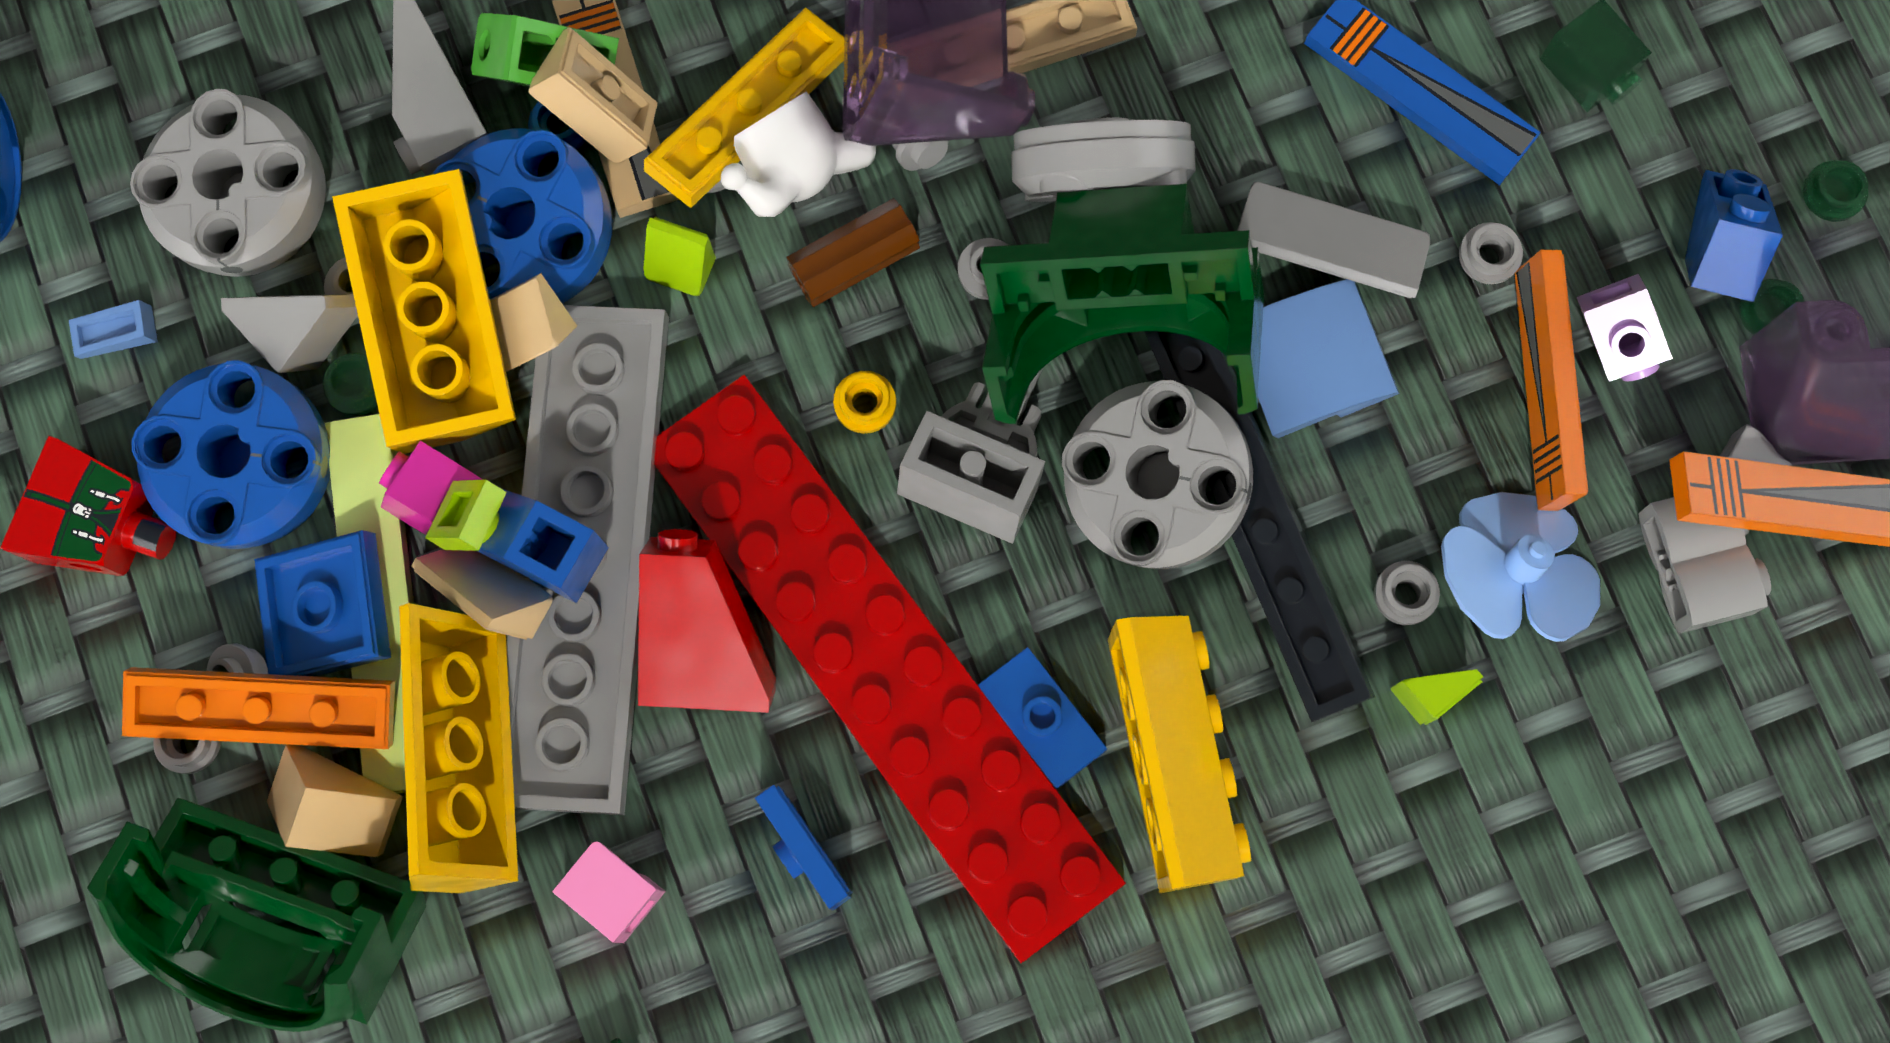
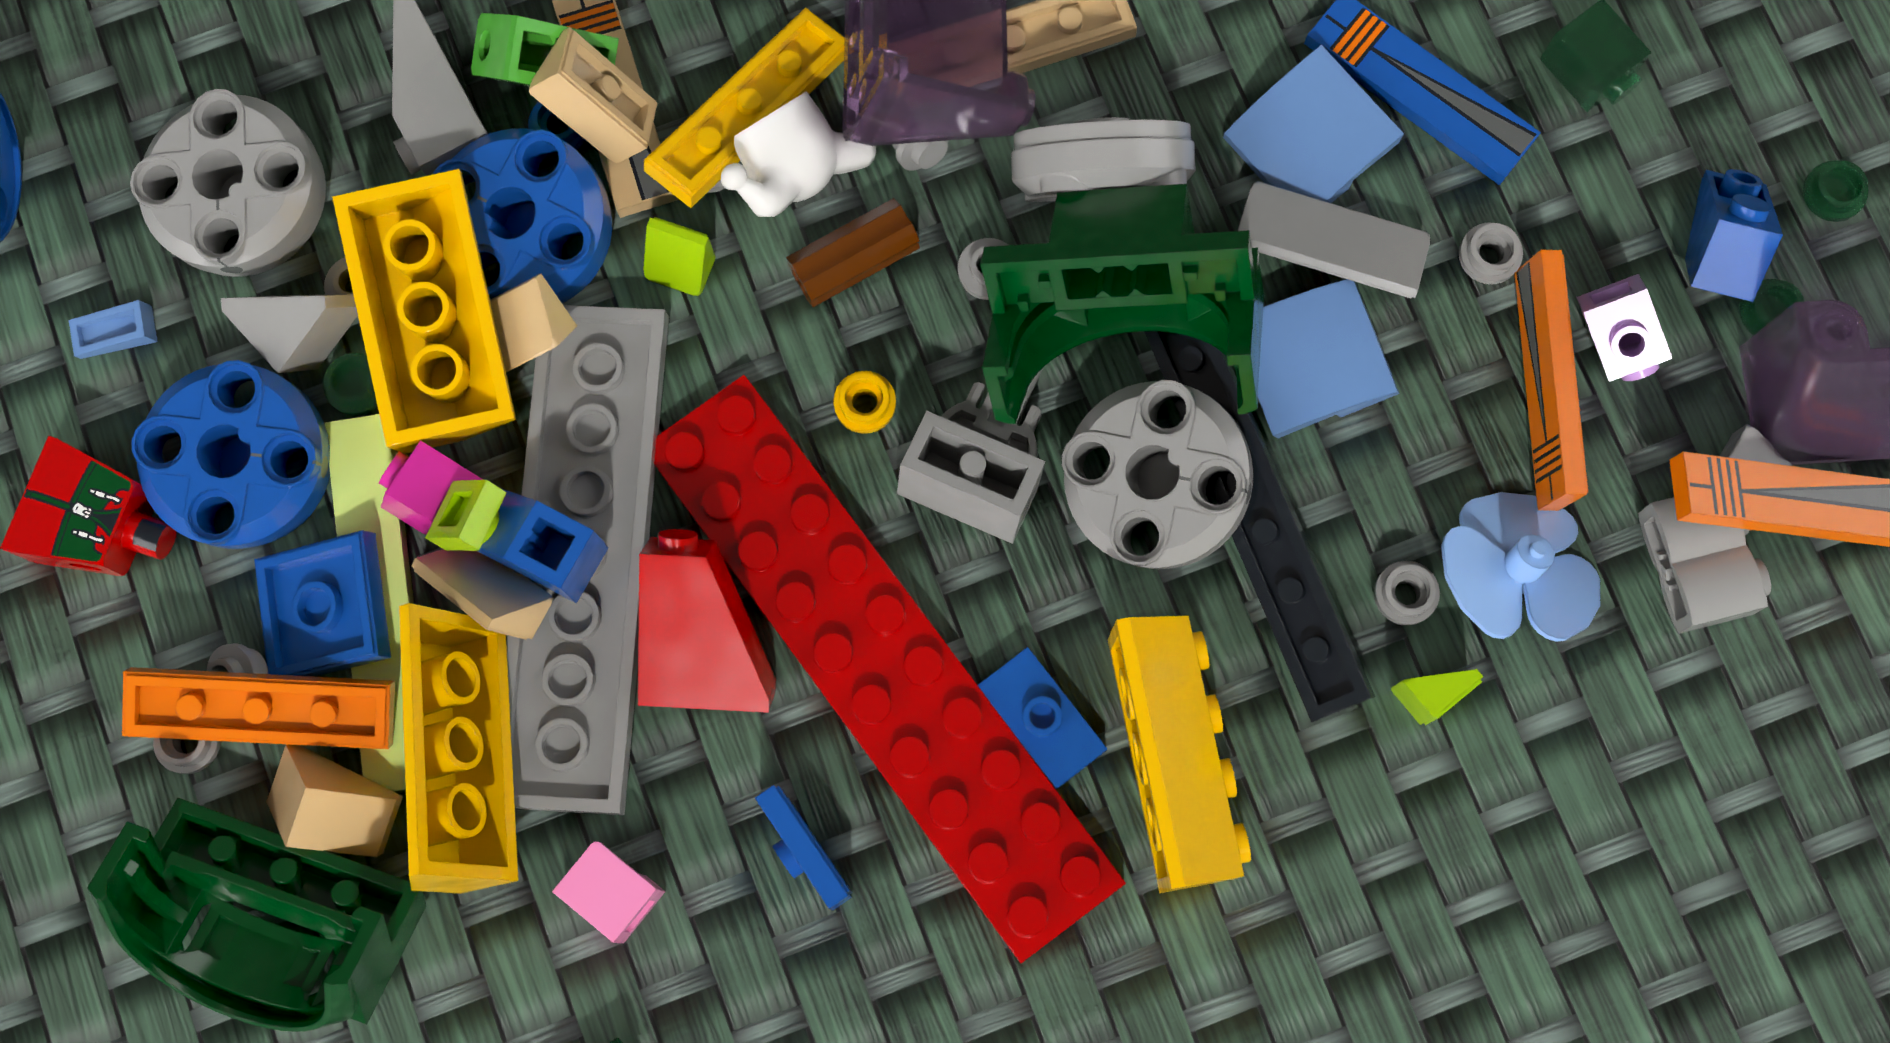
none -> medium blue slope [1223,45,1404,203]

